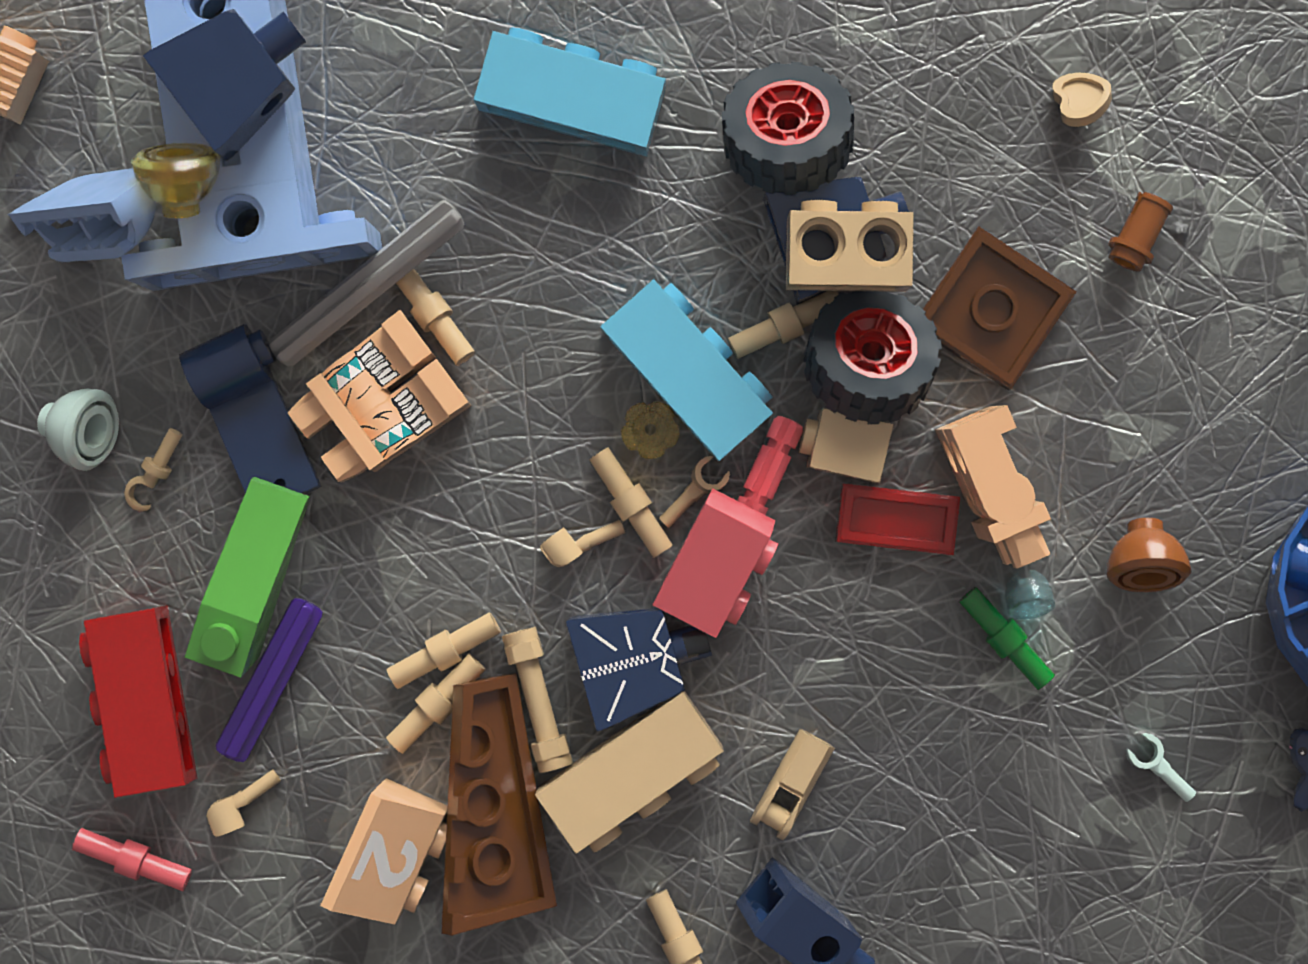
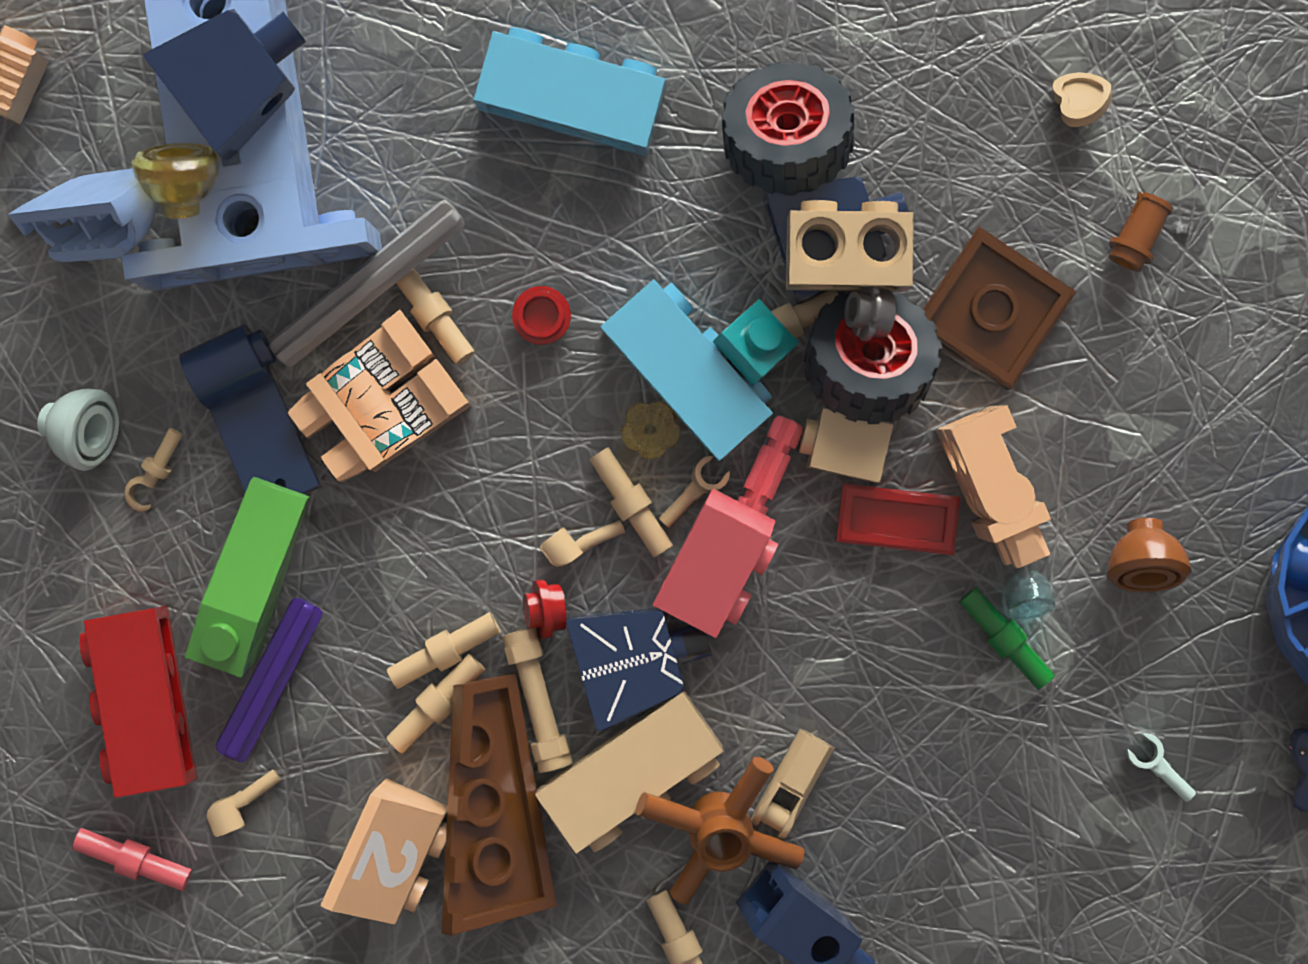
none -> red plate [512,286,571,345]
none -> red plate [523,580,567,639]
none -> dark orange bar [636,757,804,904]
none -> teal plate [712,299,799,385]
none -> flat silver plate [844,287,896,341]

